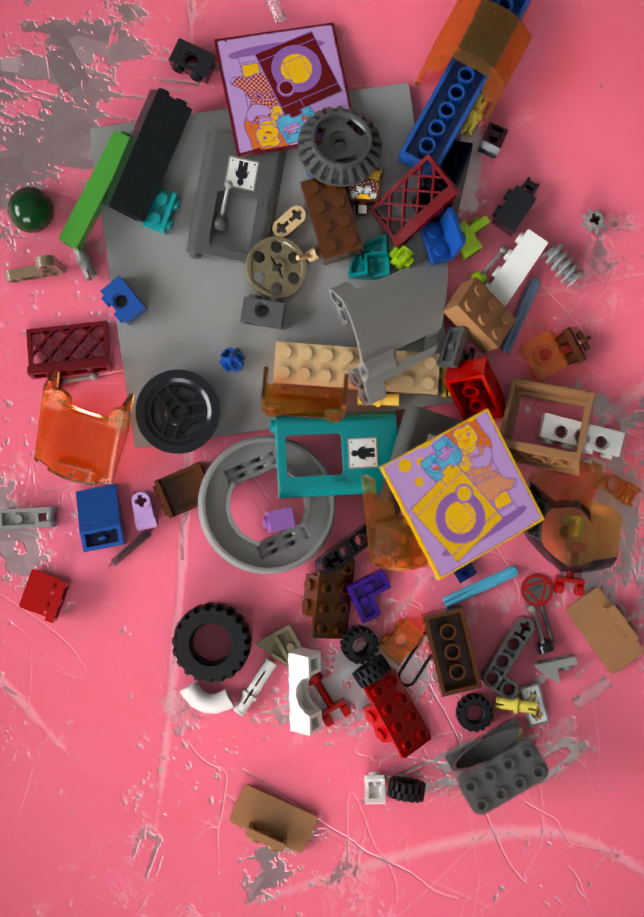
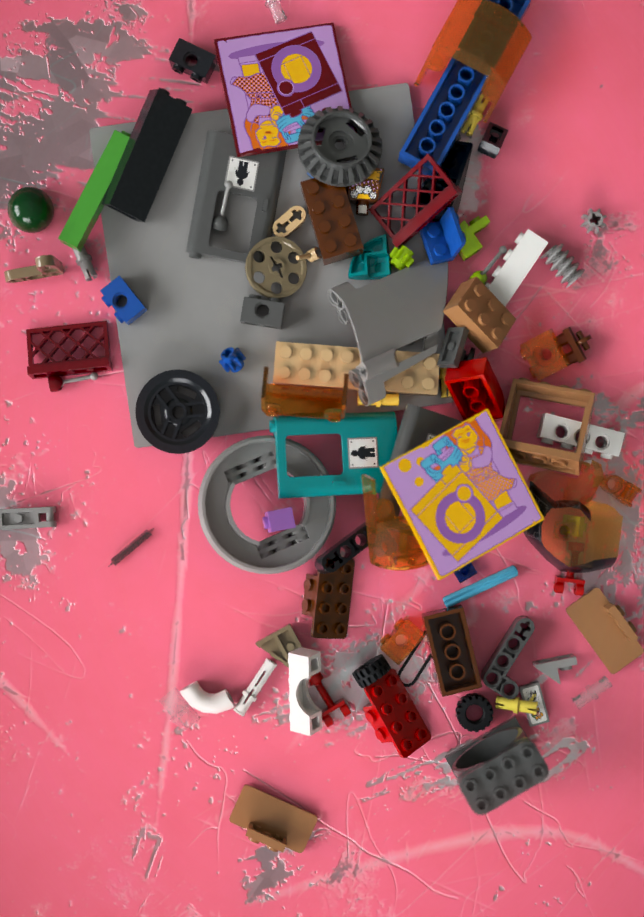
red bracket [19,569,71,623] -> none
clear orange windscreen [34,370,134,485] -> none
blue slope [76,484,128,552] -> none
lavender piece [132,491,158,531] -> none
teal bracket [142,188,181,235] -> none
reddish brown panel [153,462,206,518] -> none
black tyre [172,602,252,683] -> none
black tyre [340,625,379,665] -> none
dark purple plate [346,568,391,623] -> none
white bracket [364,772,386,804] -> none
black tyre [387,776,426,803] -> none
black brick [491,176,540,236] -> none
sand blue axle [500,277,541,353] -> none
piece [521,574,555,643] -> none
hinge [529,605,554,655] -> none

